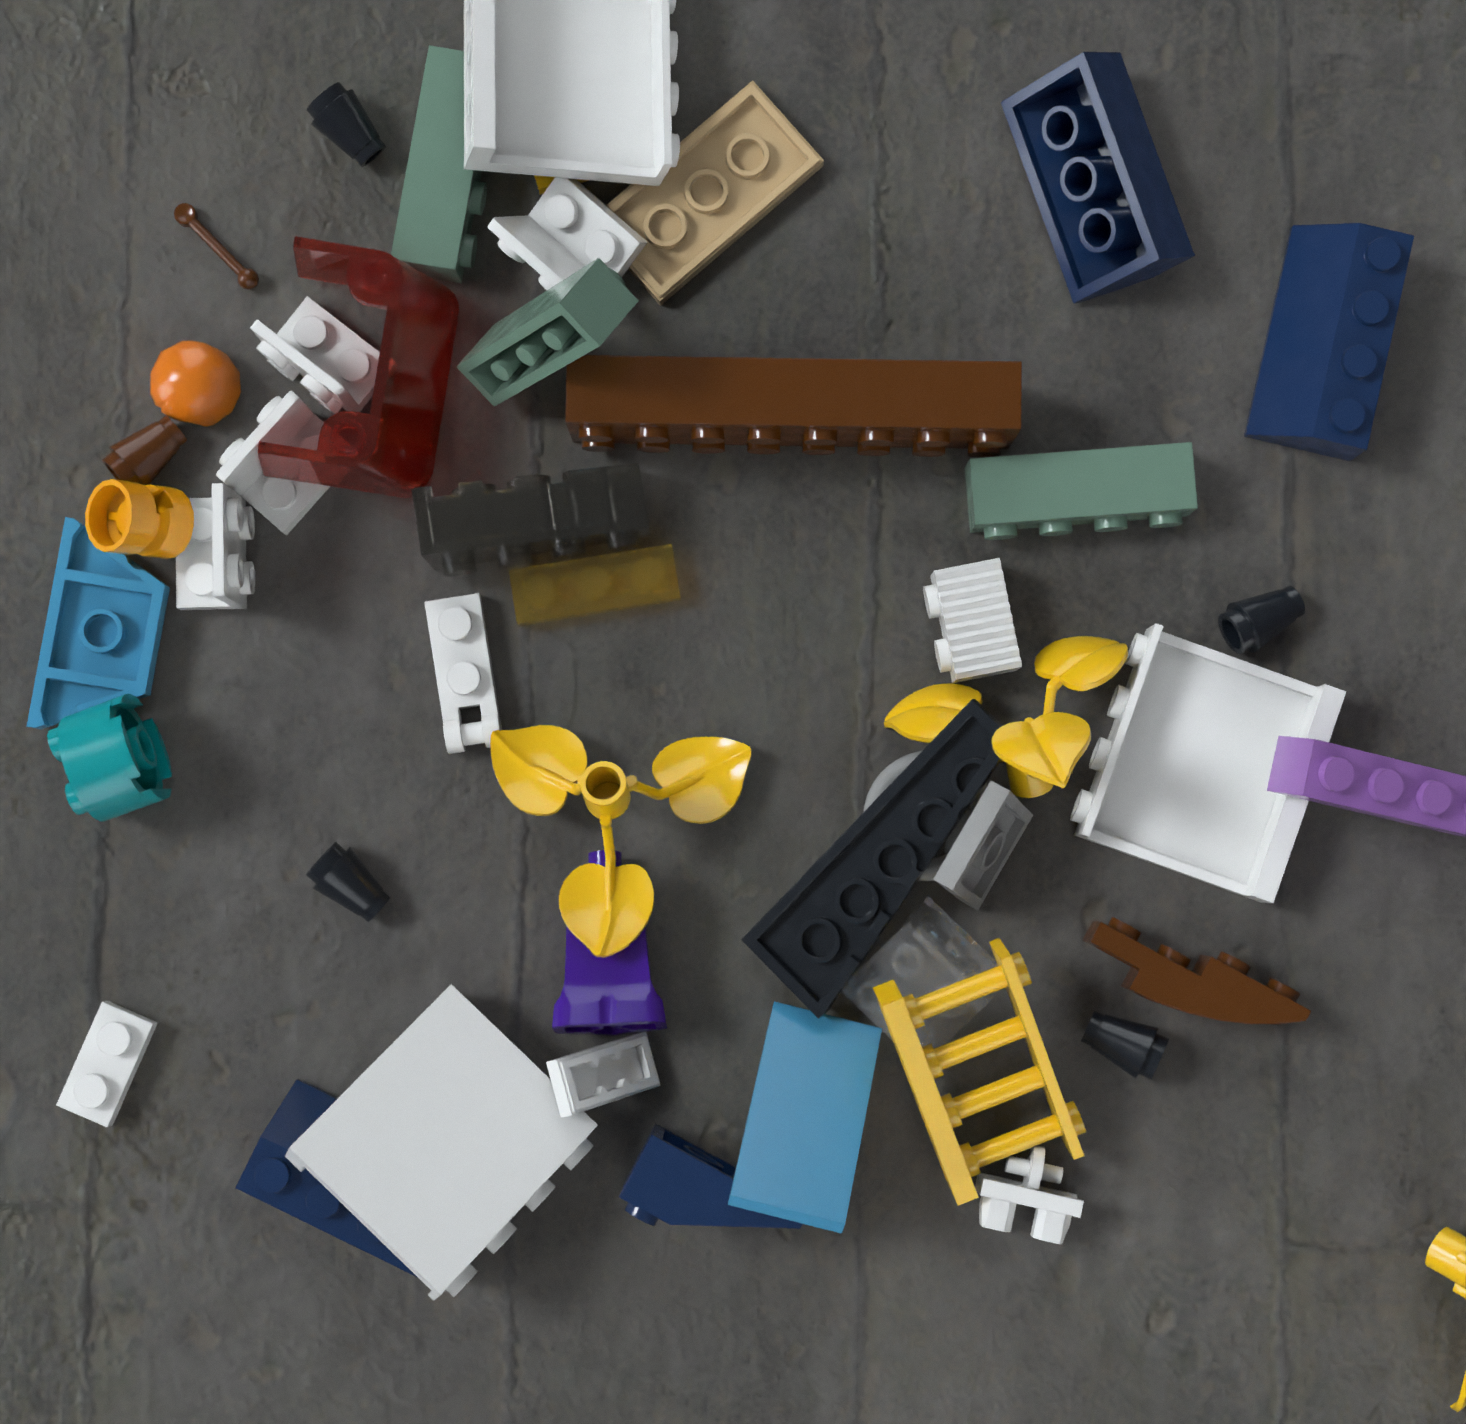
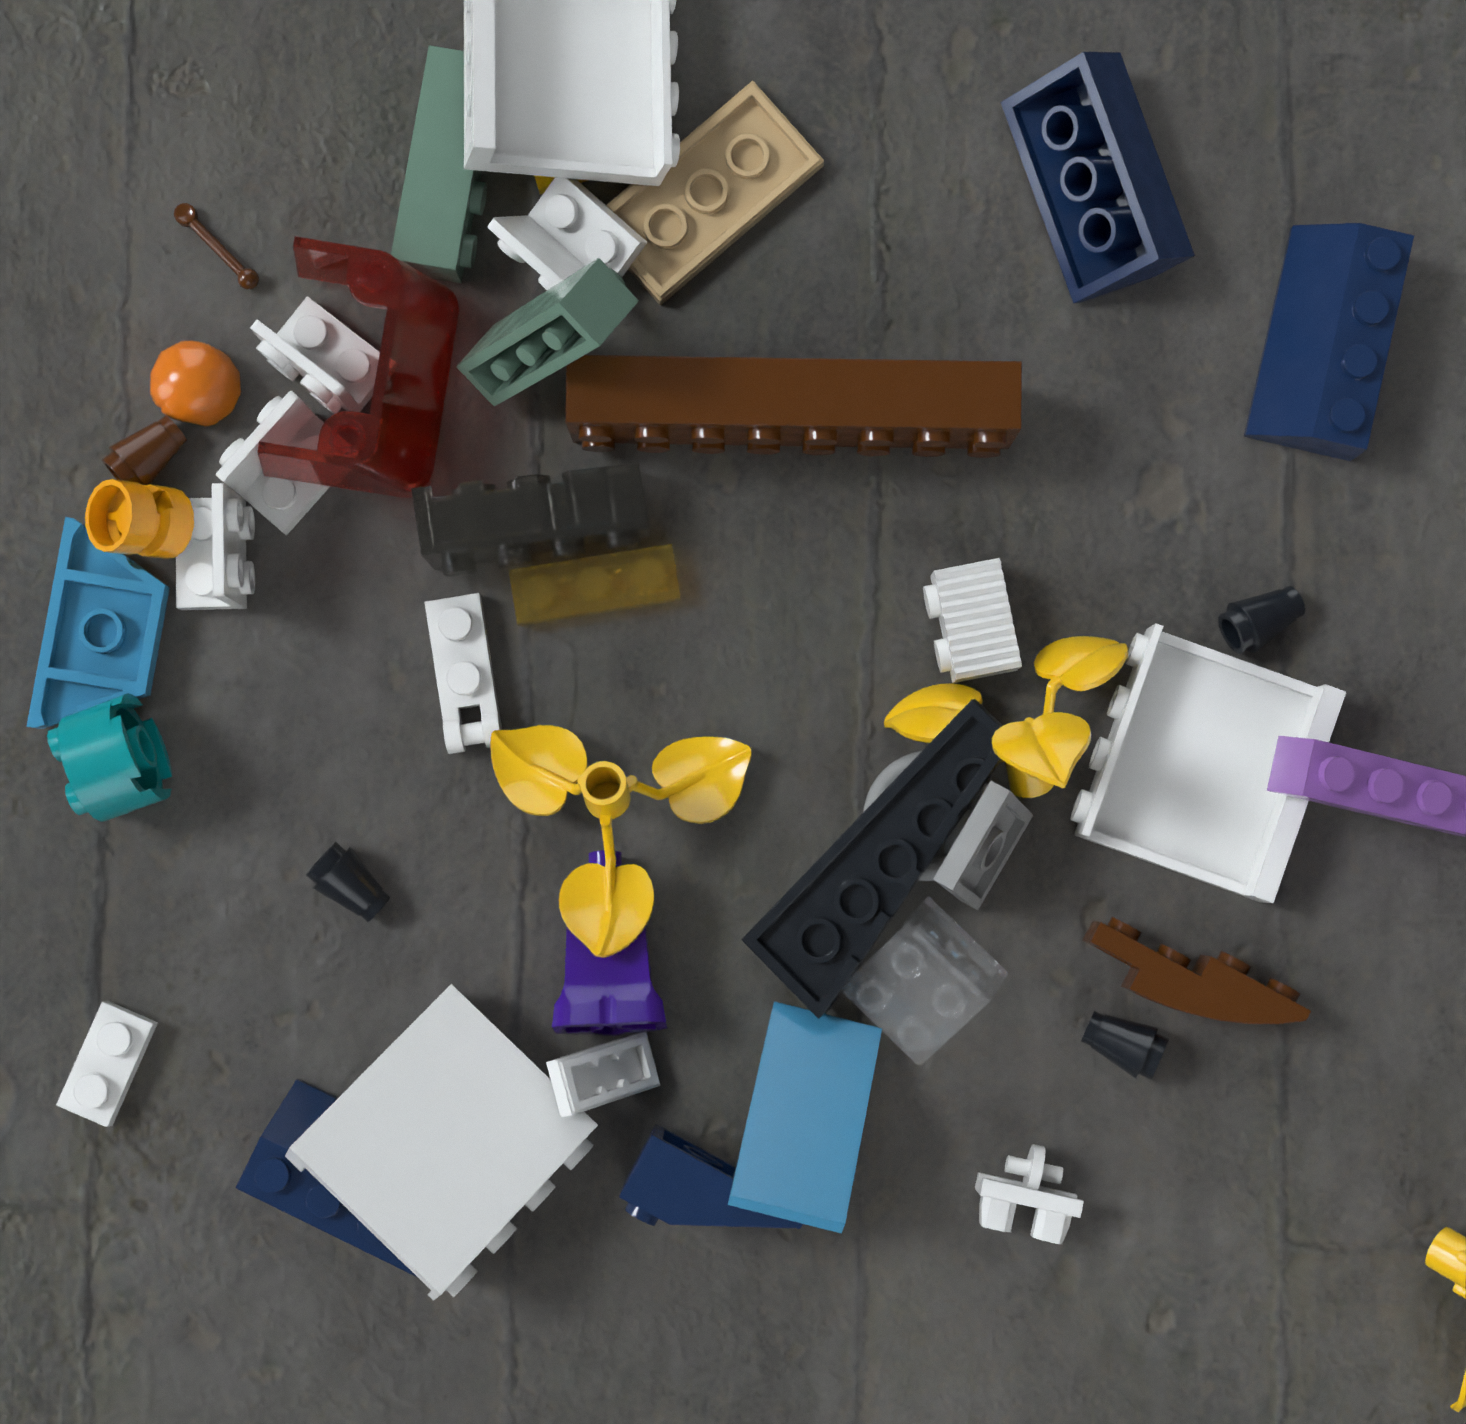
black cone [307,82,386,167] -> none
yellow fence [872,938,1086,1206] -> none
sand green brick [965,442,1198,540] -> none

